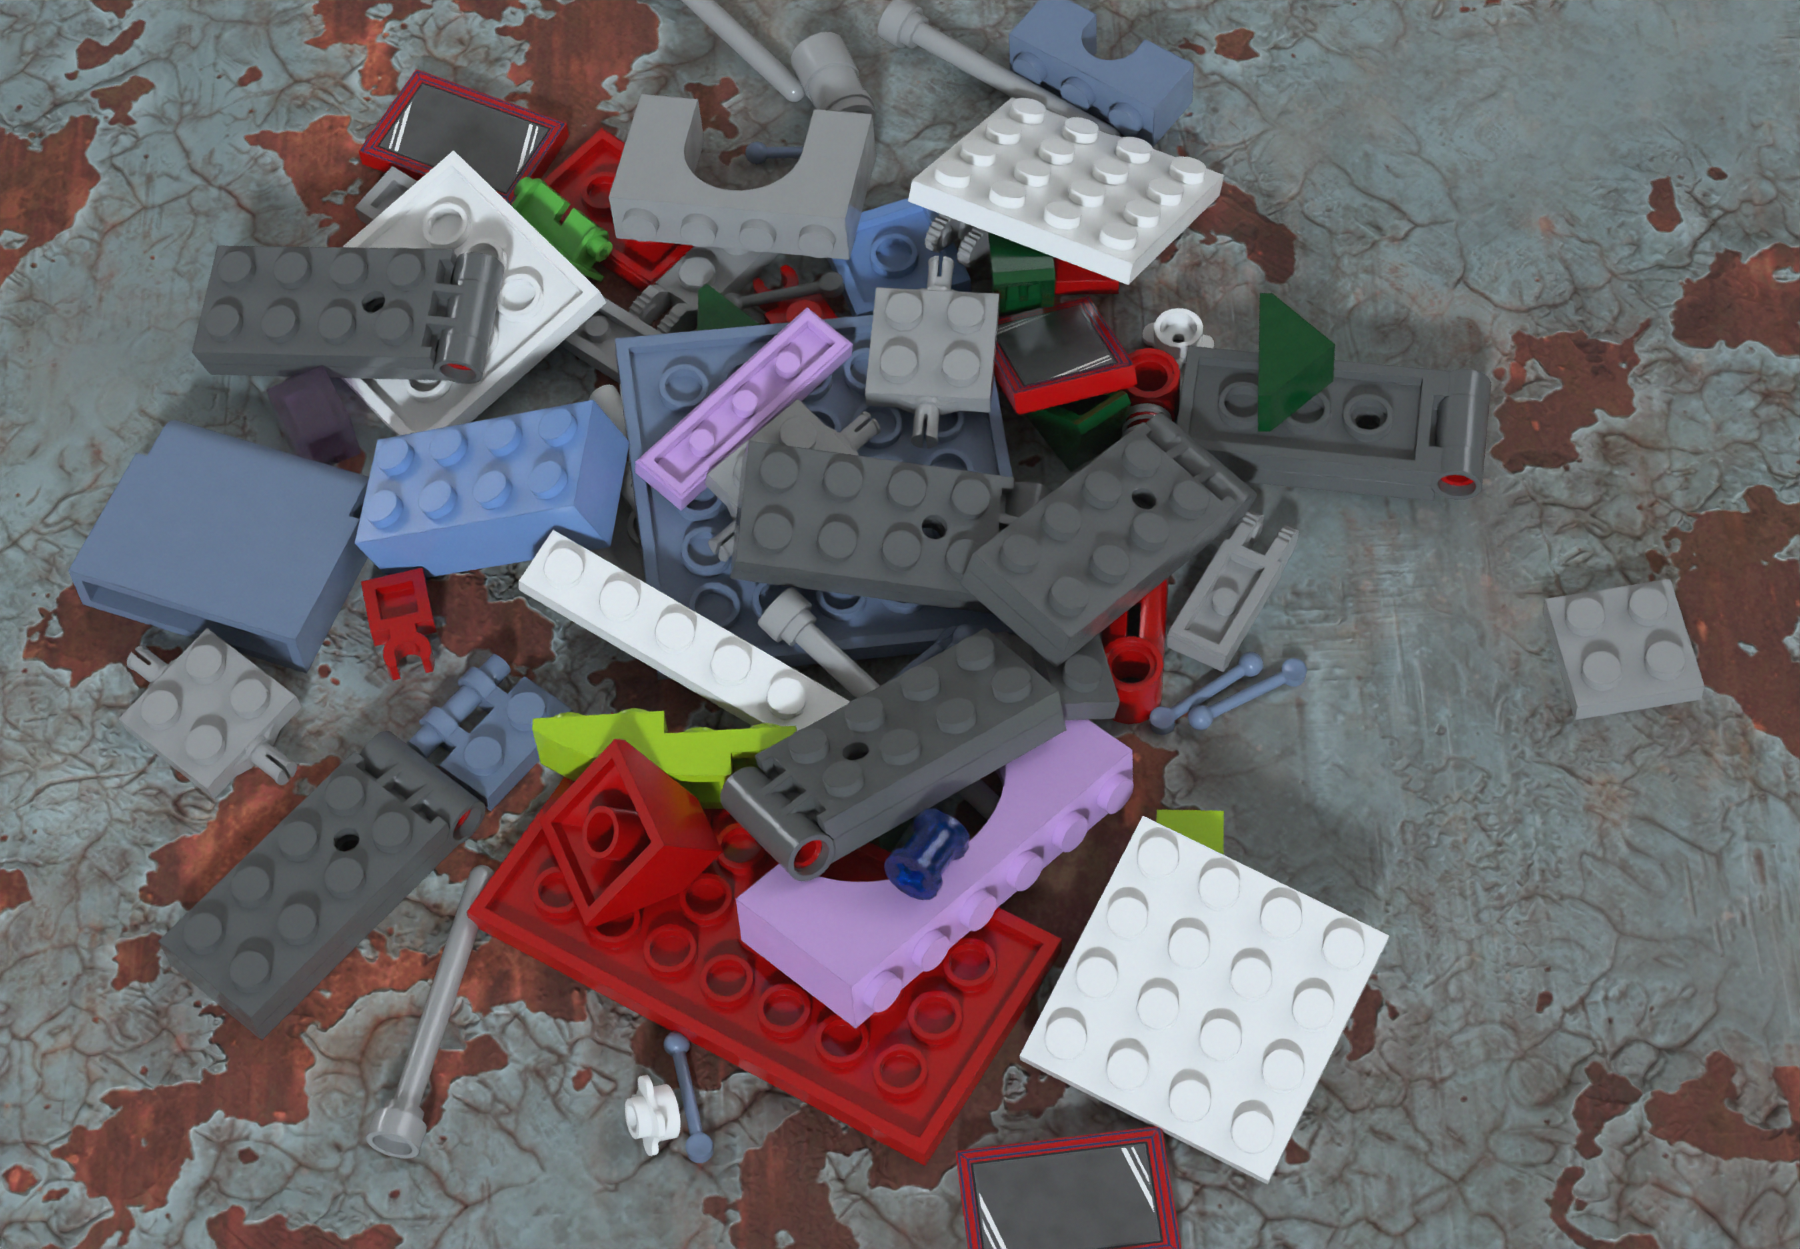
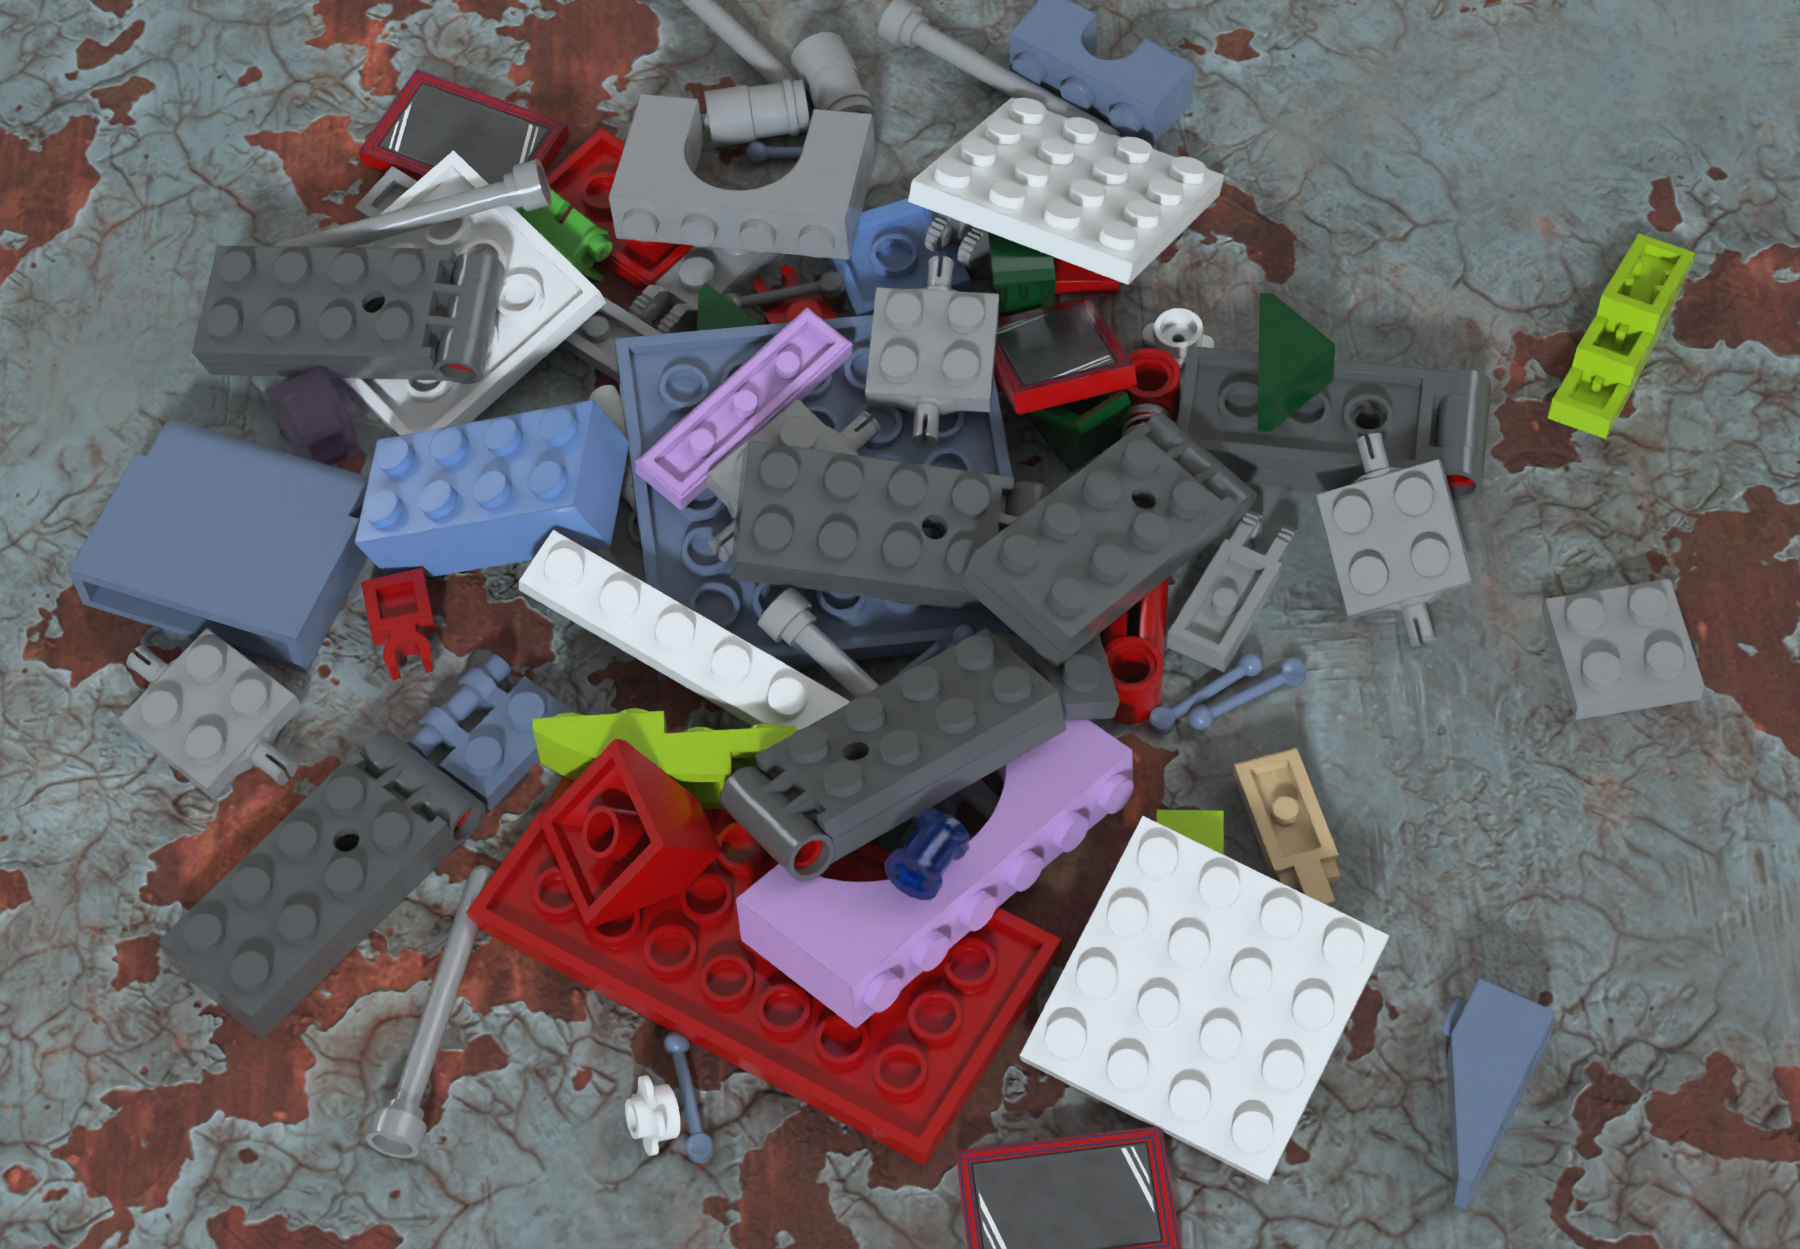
none -> light grey piece [273,159,551,247]
none -> light grey piece [700,78,810,149]
none -> tan hinge [1233,748,1340,908]
none -> light grey plate [1316,433,1475,648]
none -> sand blue slope [1442,978,1556,1211]
none -> lime slope [1547,233,1696,439]

